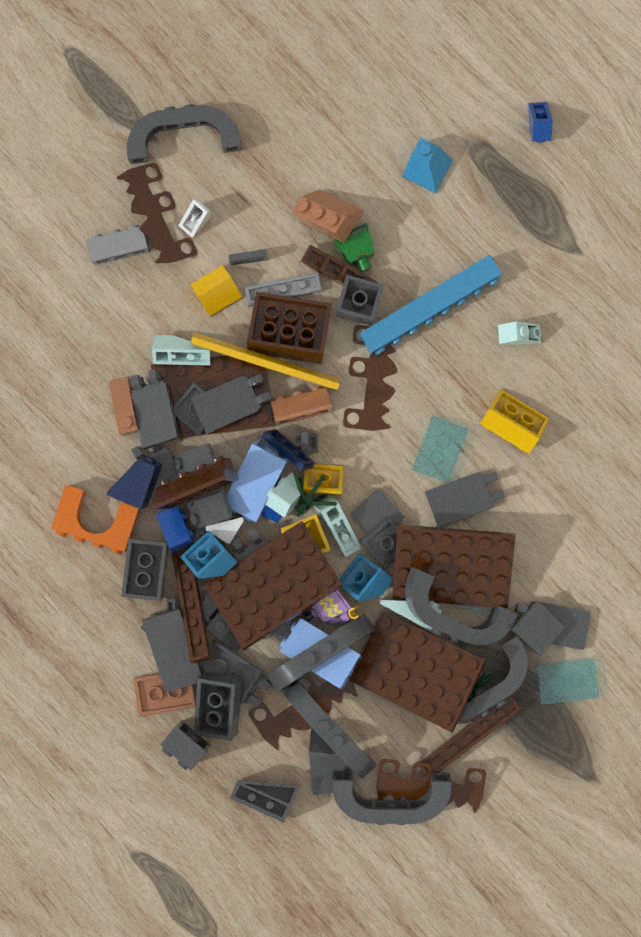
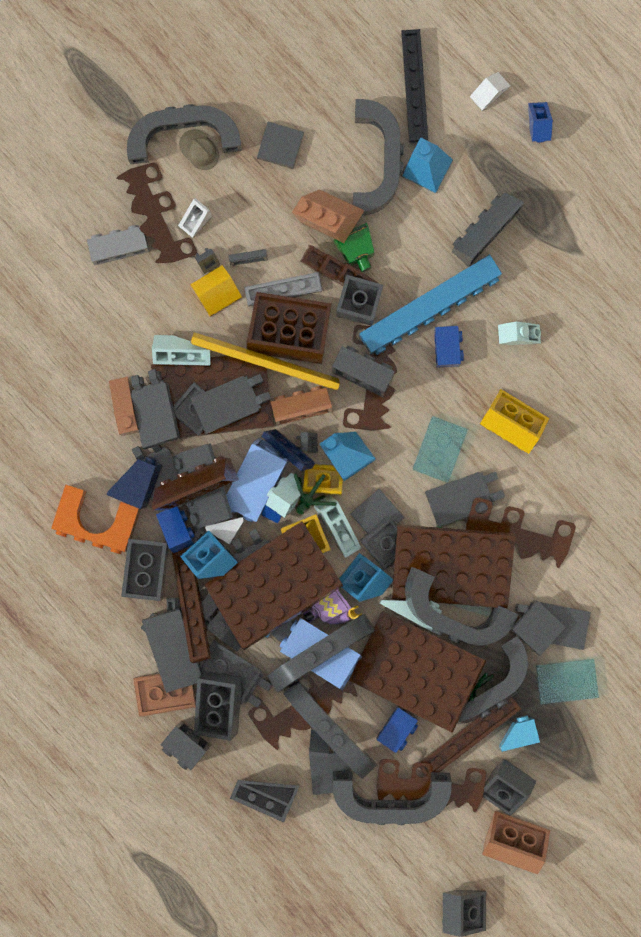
none -> dark tan piece [179,129,219,170]
none -> dark grey tile [195,248,220,274]
none -> dark grey tile [257,122,304,169]
none -> dark azure slope [319,432,376,481]
none -> dark grey brick [332,346,395,398]
none -> dark grey arch [353,99,404,216]
none -> blue brick [376,706,418,753]
none -> black plate [401,29,428,143]
none -> blue brick [434,326,464,368]
none -> dark grey slope [442,890,486,937]
none -> dark grey slope [452,192,524,267]
none -> reddish brown piece [466,497,576,568]
none -> white slope [470,72,510,111]
none -> nougat slope [482,811,550,874]
none -> dark grey slope [483,759,536,816]
none -> medium azure slope [499,715,540,752]

